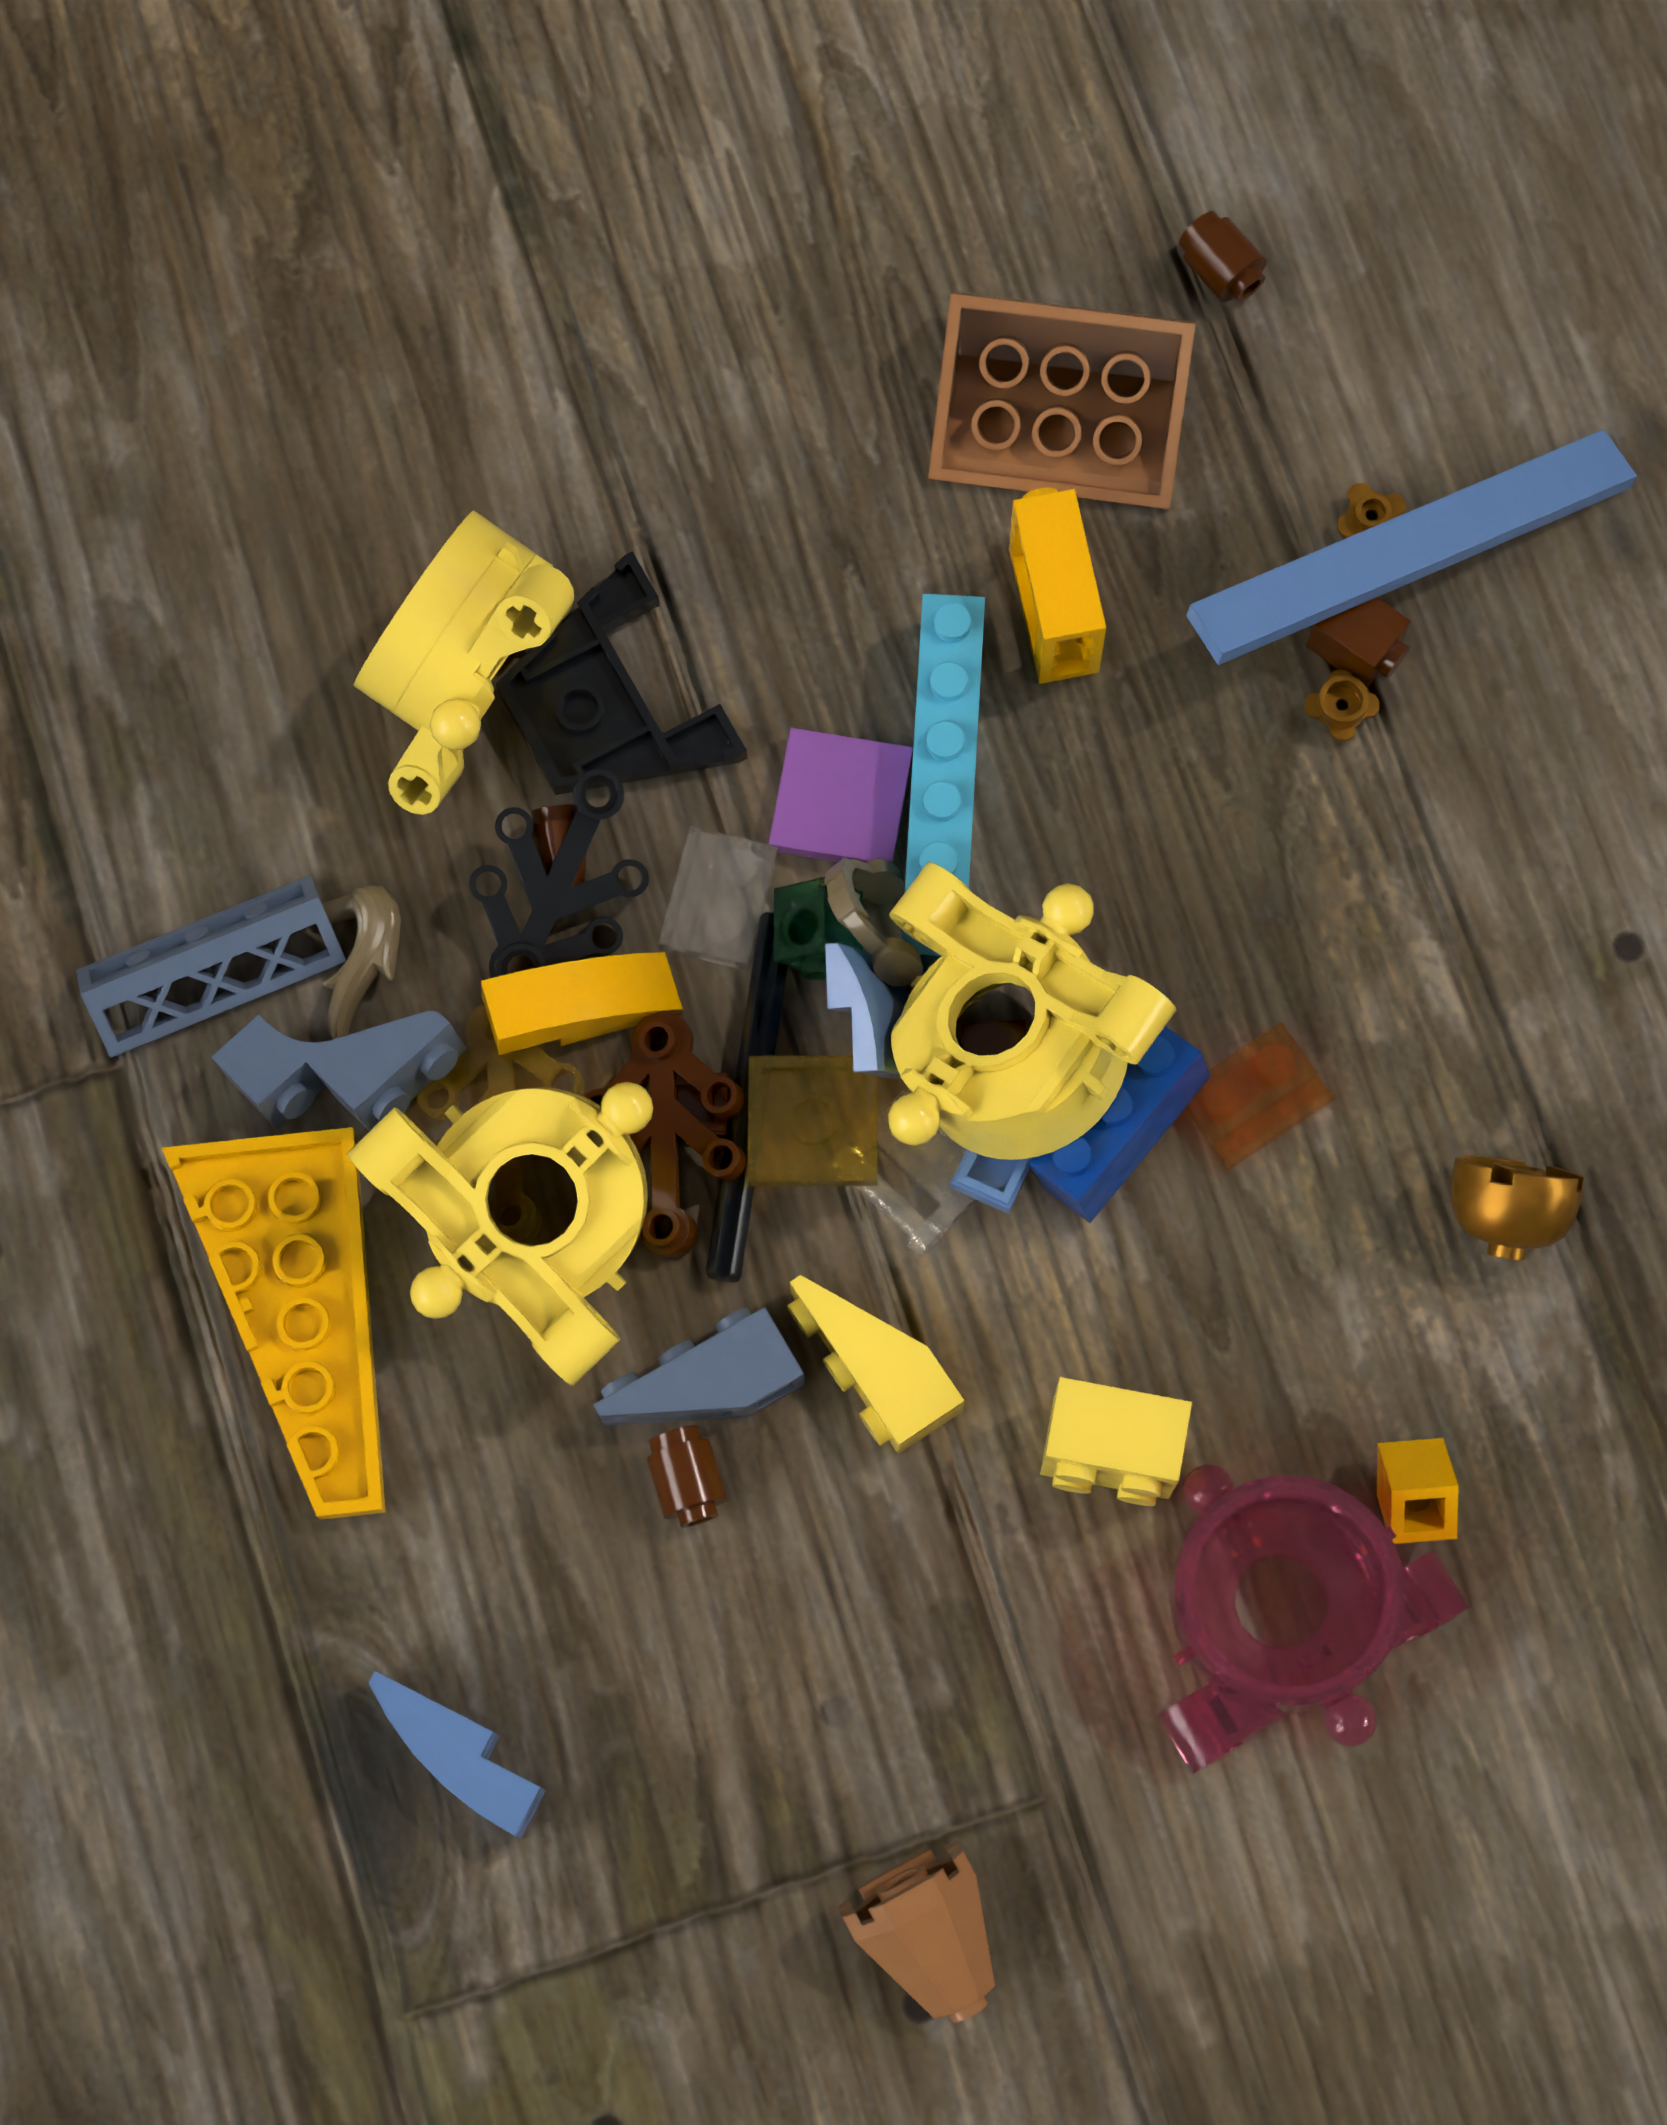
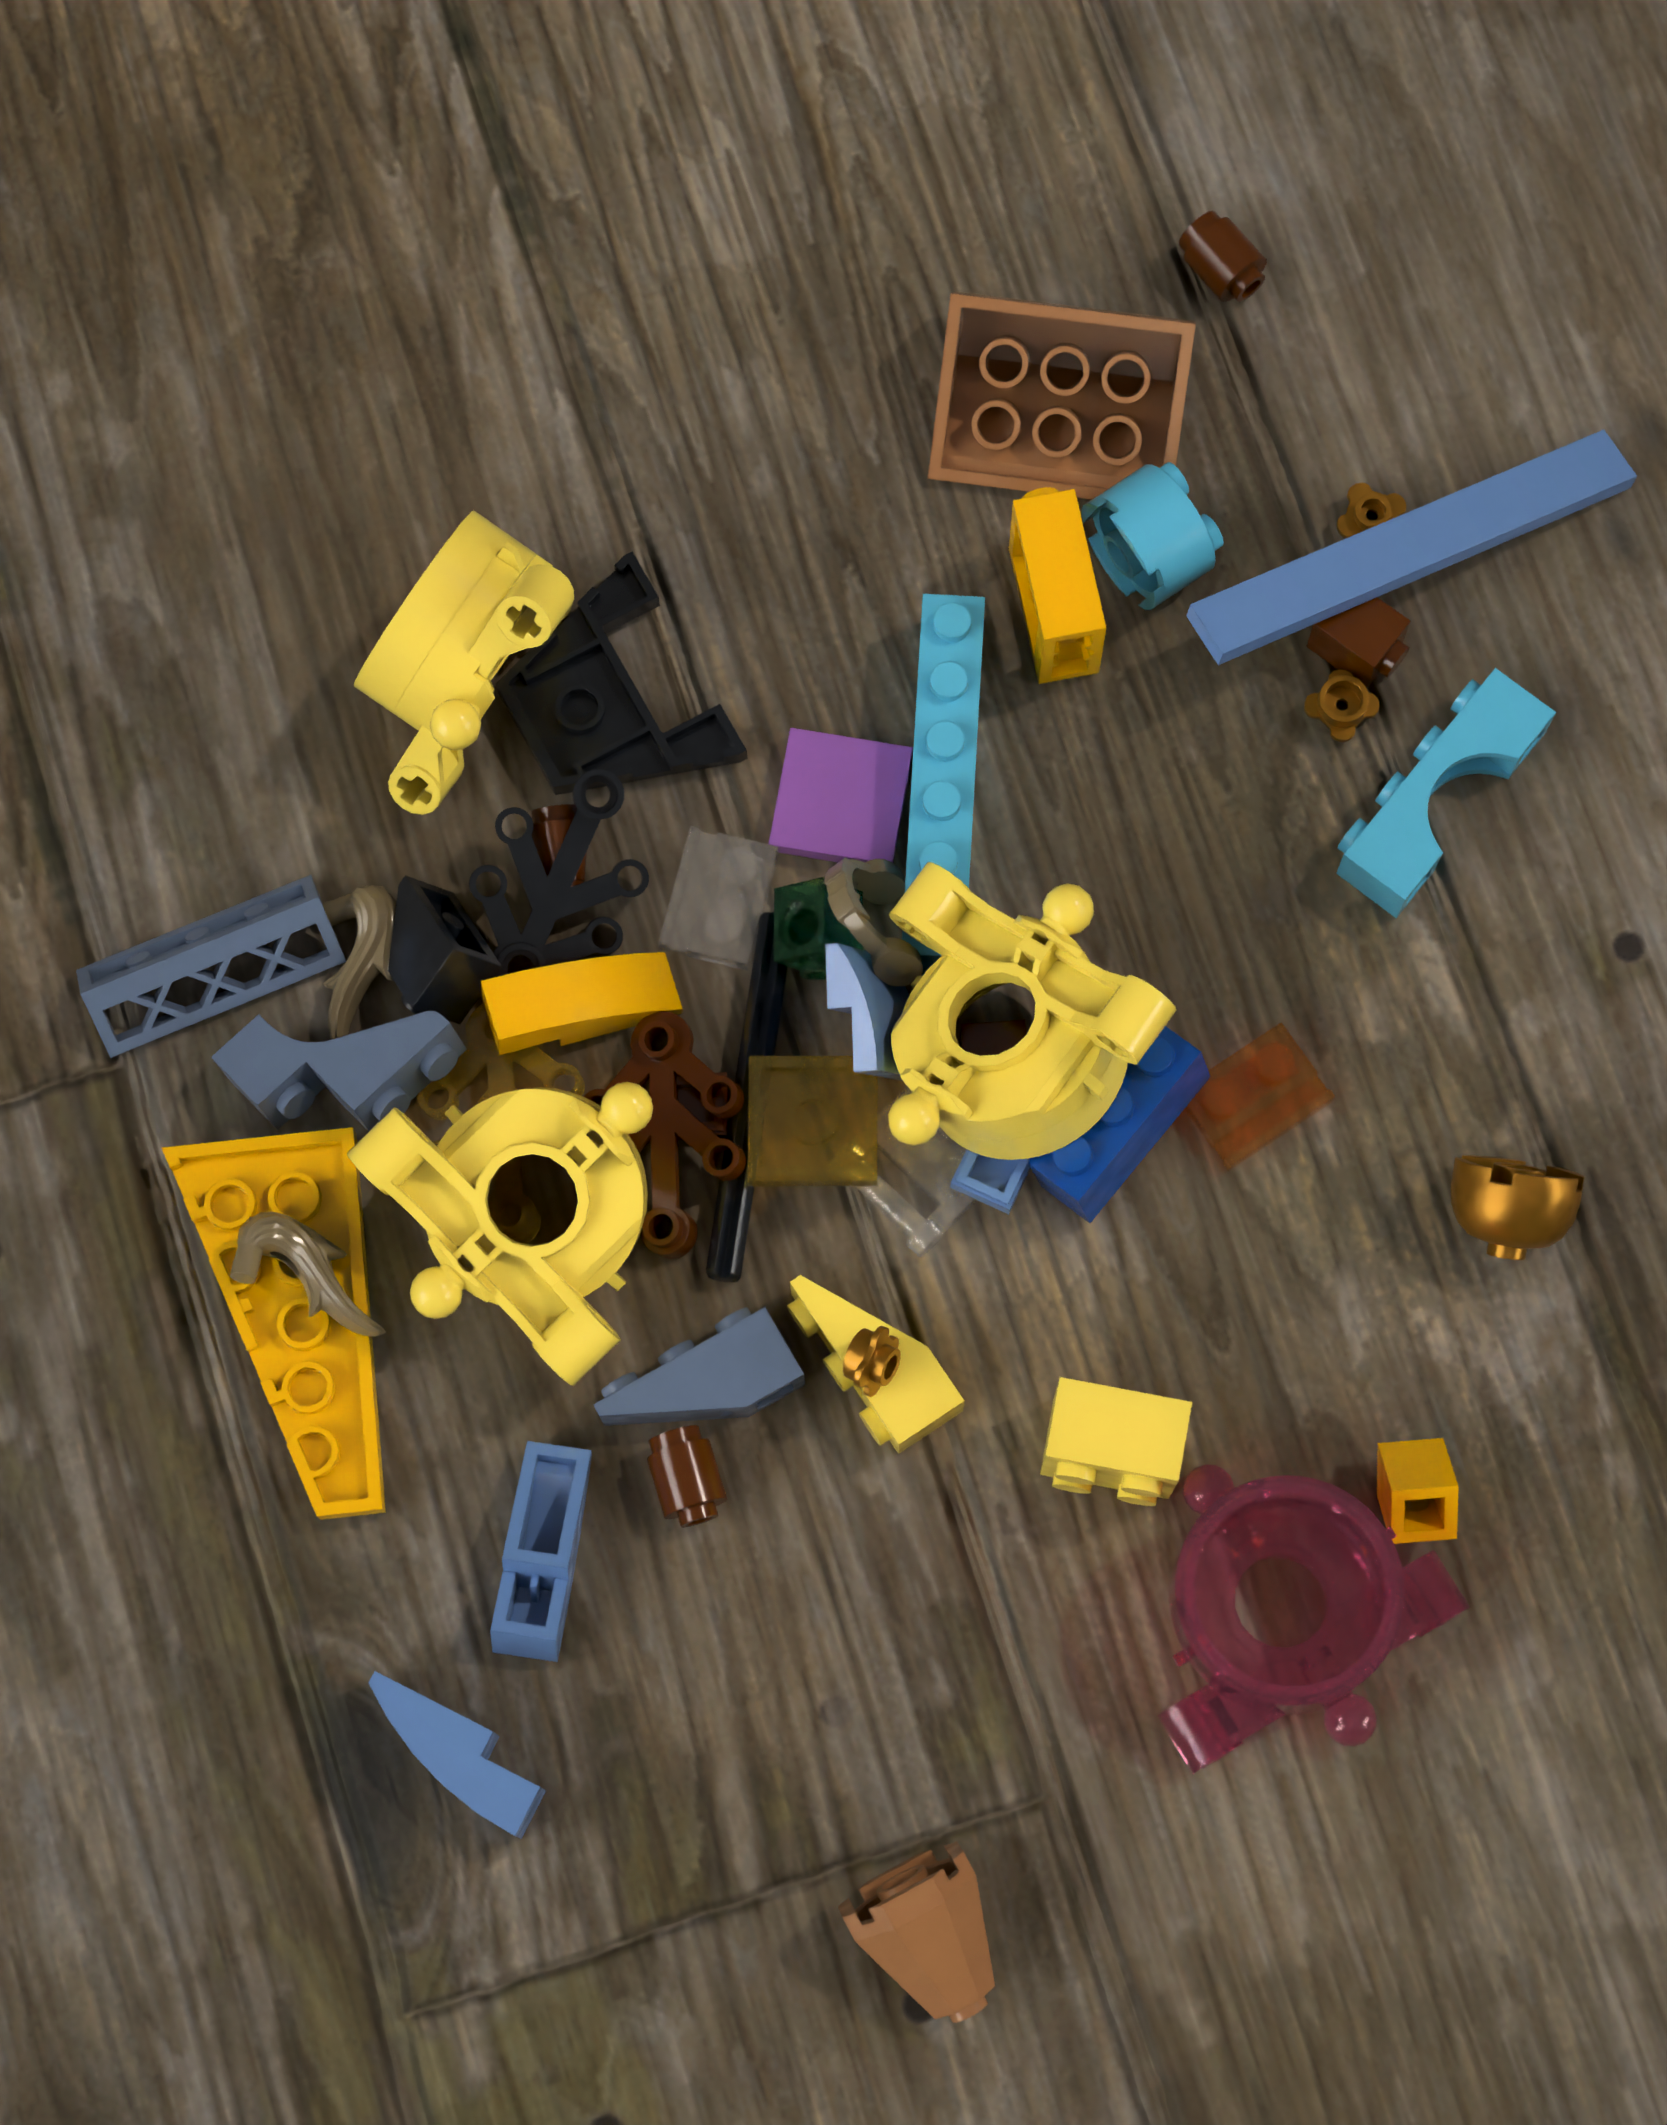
none -> dark tan piece [230,1211,386,1337]
none -> black slope [388,875,502,1024]
none -> medium blue slope [490,1441,592,1662]
none -> pearl gold plate [843,1325,901,1397]
none -> medium azure brick [1081,462,1224,610]
none -> medium azure arch [1336,668,1556,918]

